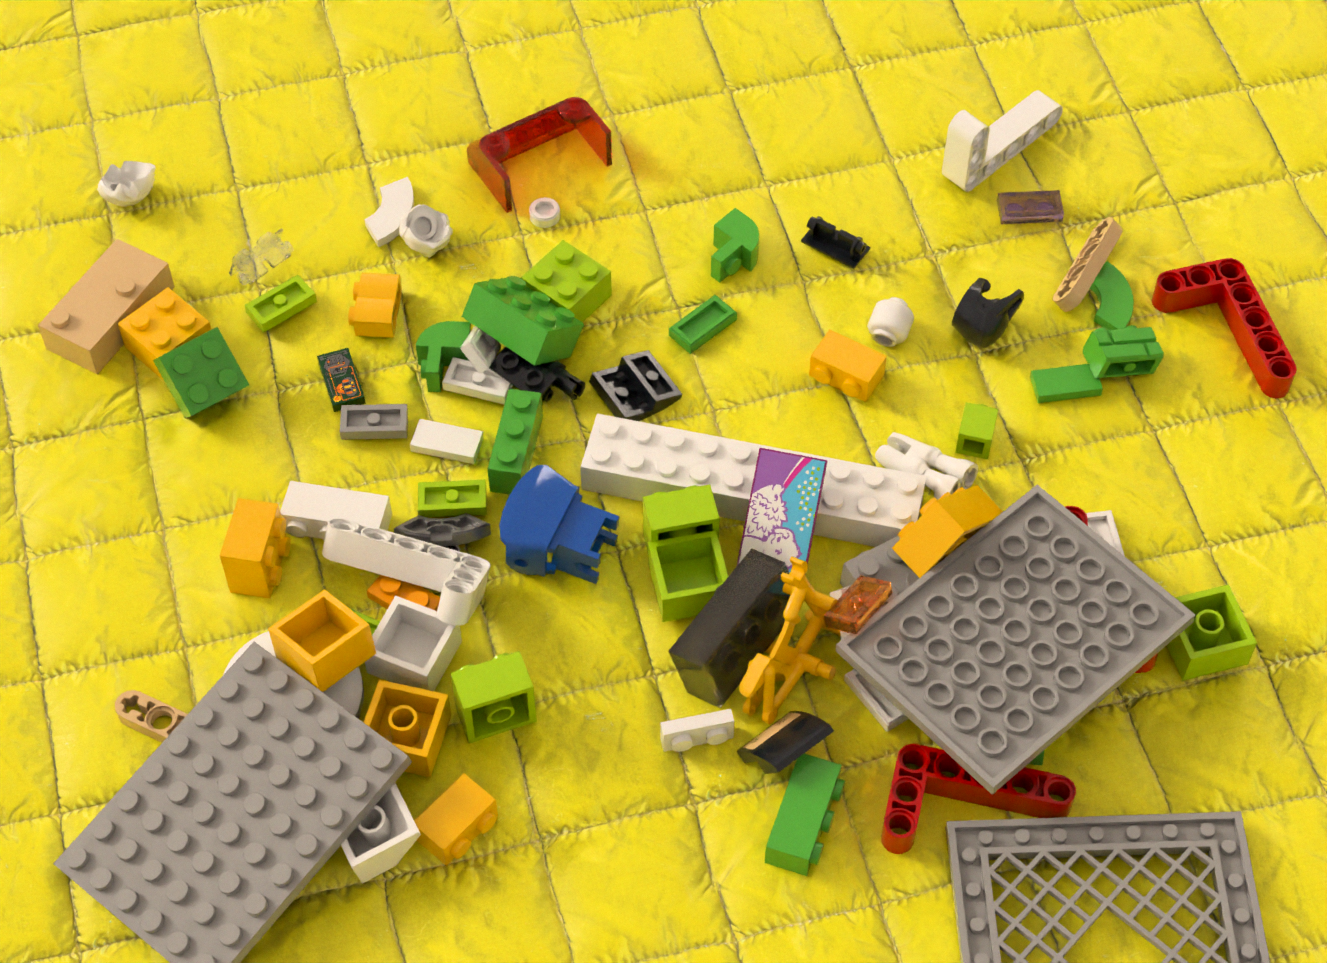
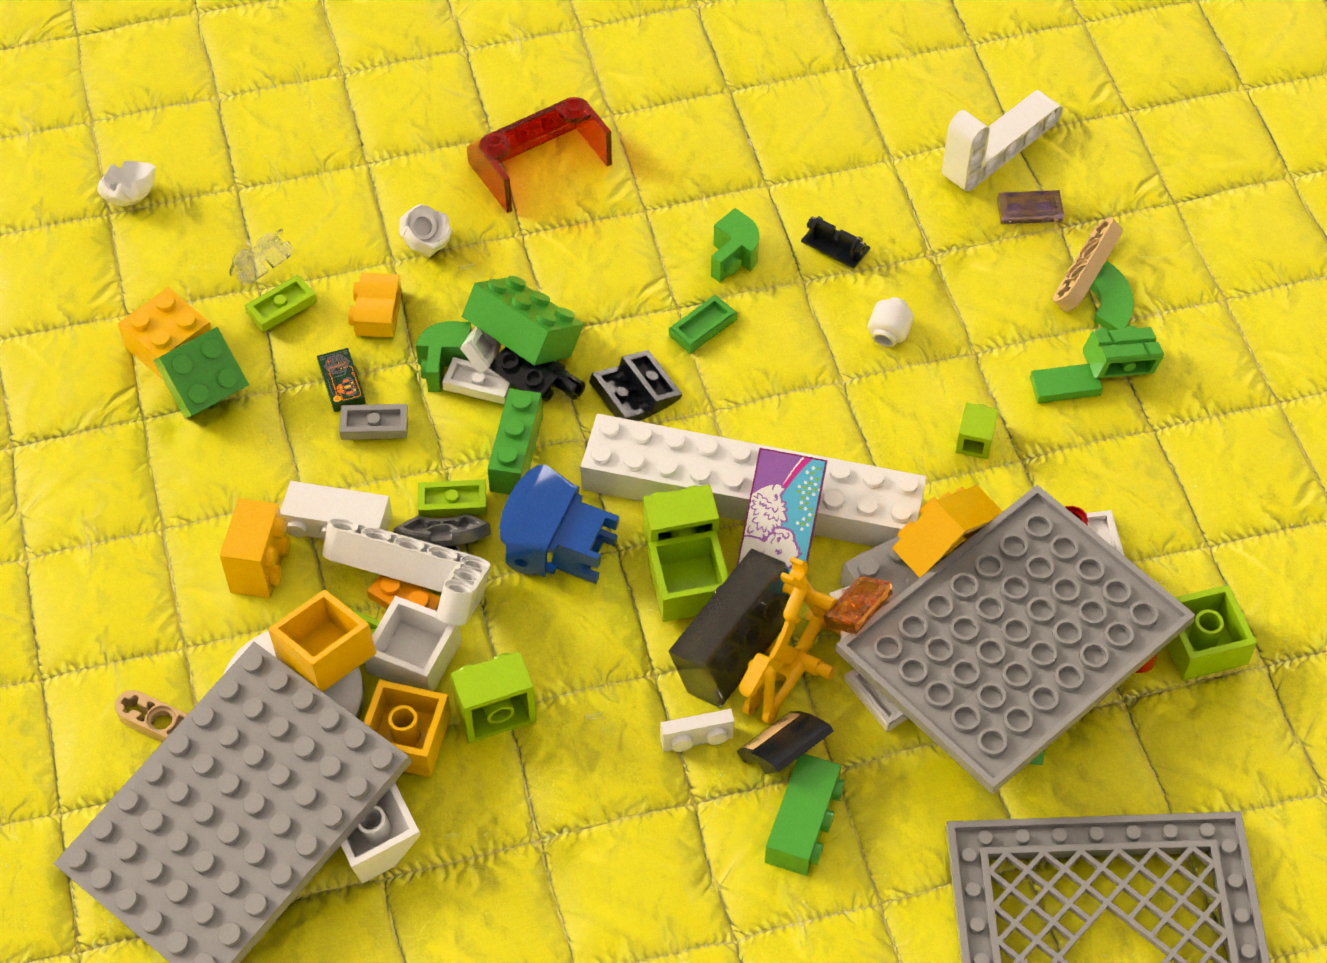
tan brick [38,239,175,374] -> none
white tile [364,177,414,247] -> none
white tile [410,419,484,464] -> none
yellow brick [414,773,498,866] -> none
lime brick [521,240,612,322] -> none
white tile [529,197,560,228] -> none
yellow brick [809,329,887,402] -> none
white piece [875,432,978,500] -> none
red beam [881,744,1076,854] -> none
black helmet [952,278,1024,348] -> none
red beam [1151,258,1297,399] -> none

